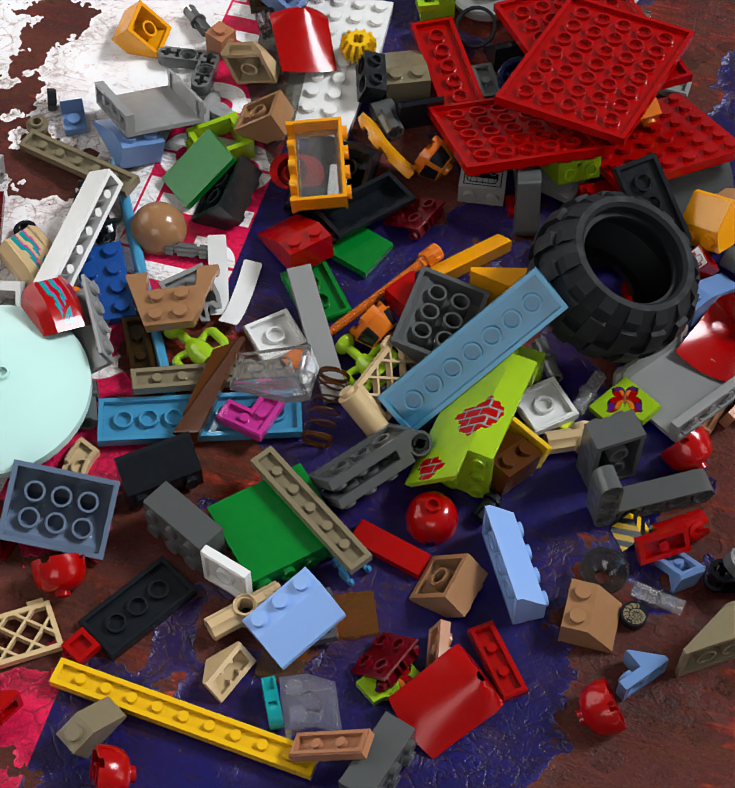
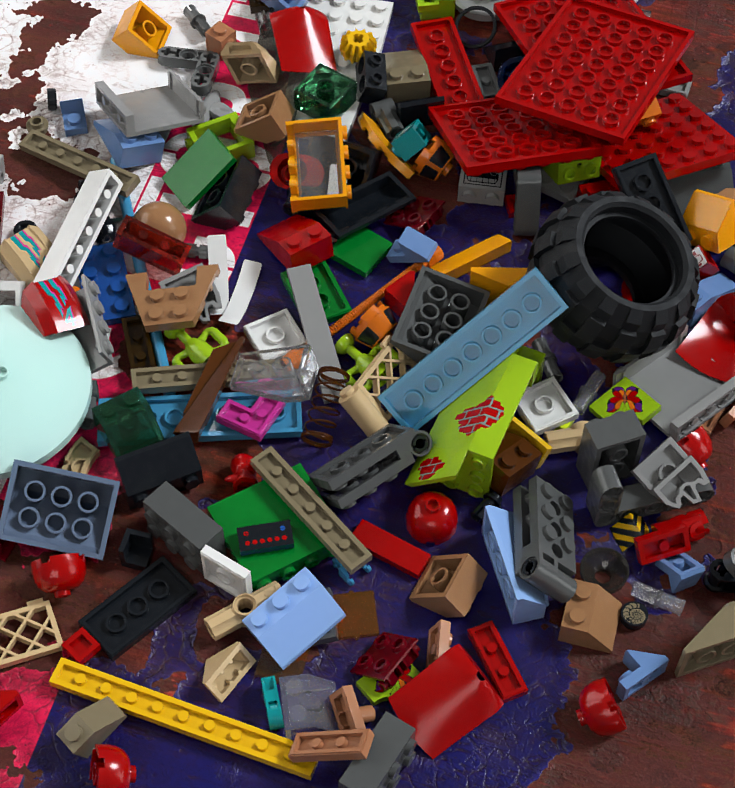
none -> clear green slope [91,386,164,458]
none -> clear red brick [112,215,192,275]
none -> black panel [118,528,156,571]
none -> red animal [224,453,259,494]
none -> black tile [237,520,294,556]
none -> clear green brick [294,63,357,119]
none -> nougat tile [329,685,376,730]
none -> medium blue slope [386,226,438,263]
none -> teal brick [391,118,431,162]
none -> dark grey hinge [513,475,577,603]
none -> light grey plate [630,436,710,509]

